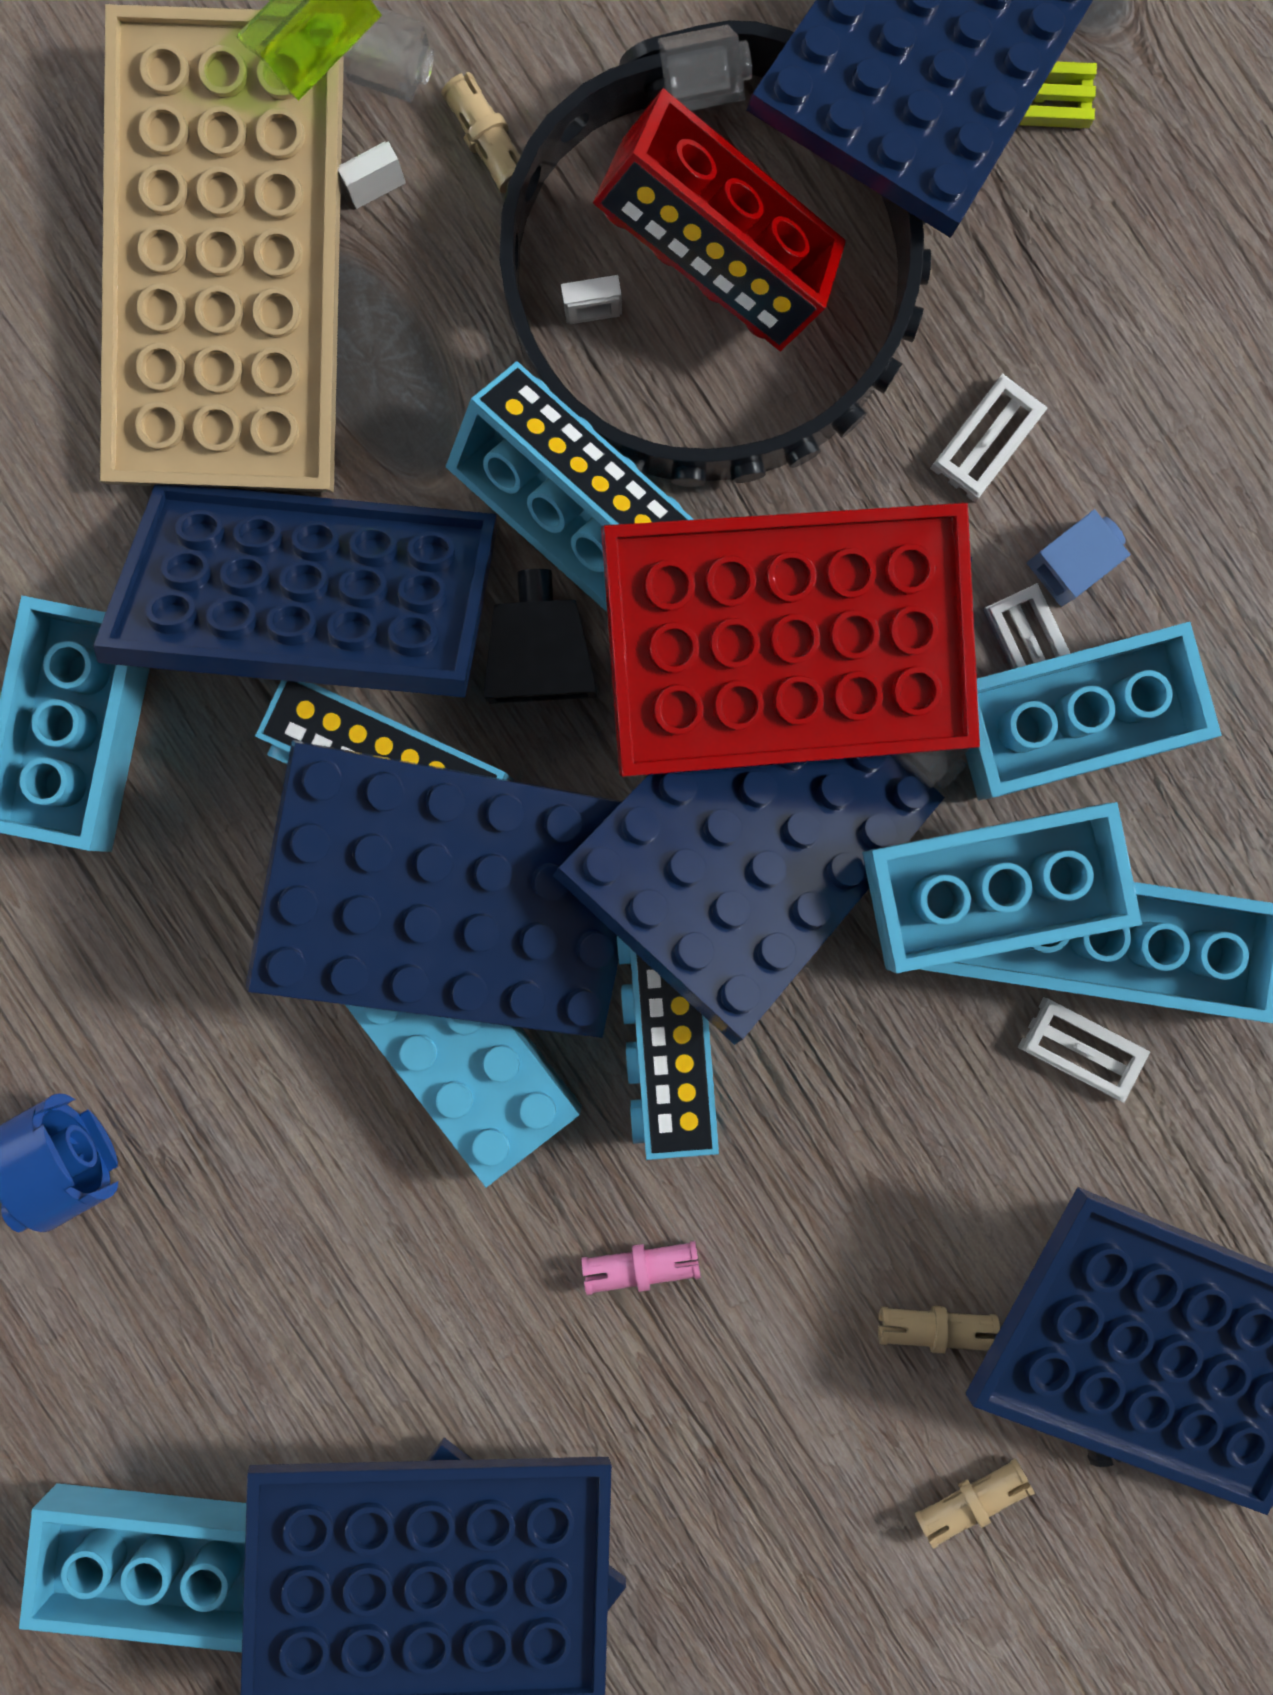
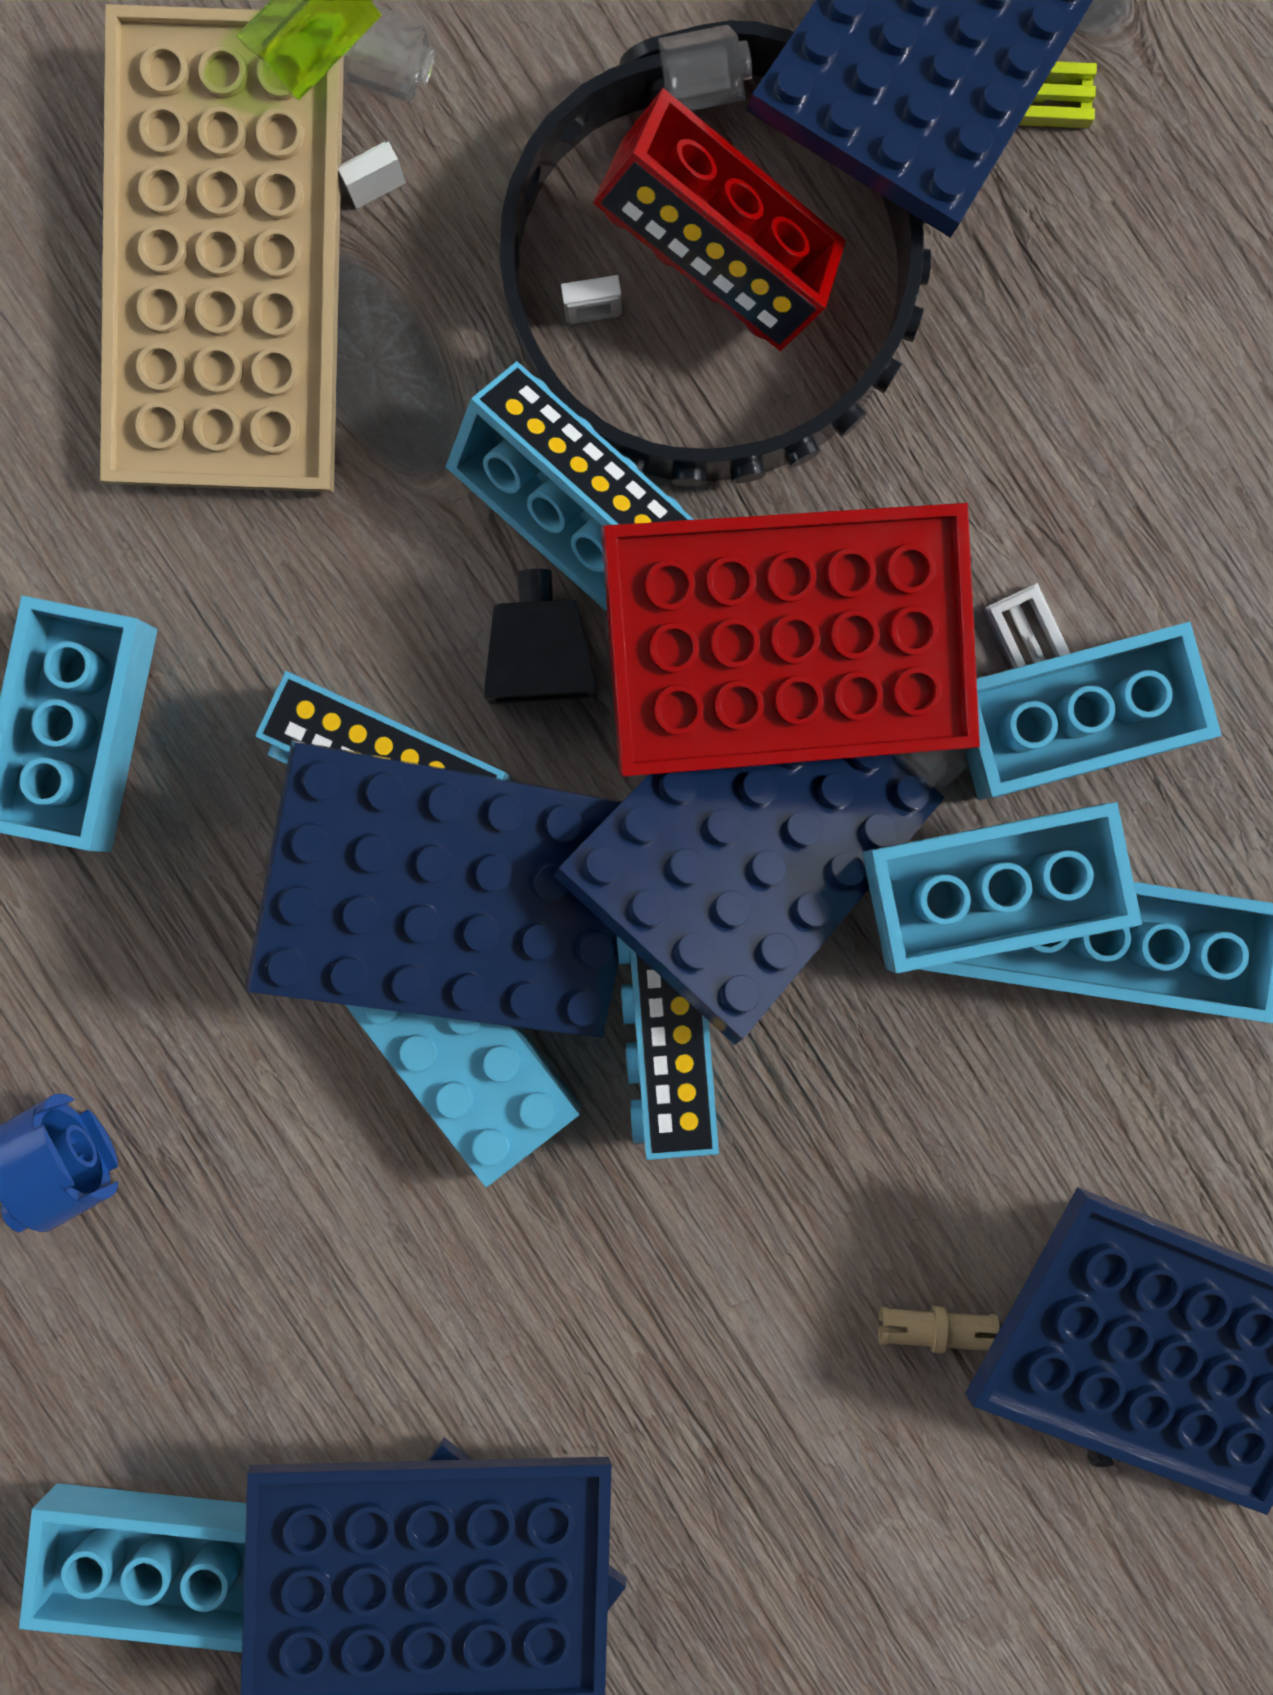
dark blue plate [93,484,497,697] -> none
tan pin [441,72,521,193] -> none
bright pink pin [582,1241,701,1295] -> none
tan pin [915,1458,1035,1549] -> none
white tile [930,373,1047,502] -> none
white tile [1018,997,1150,1103] -> none
medium blue brick [1027,509,1131,607] -> none

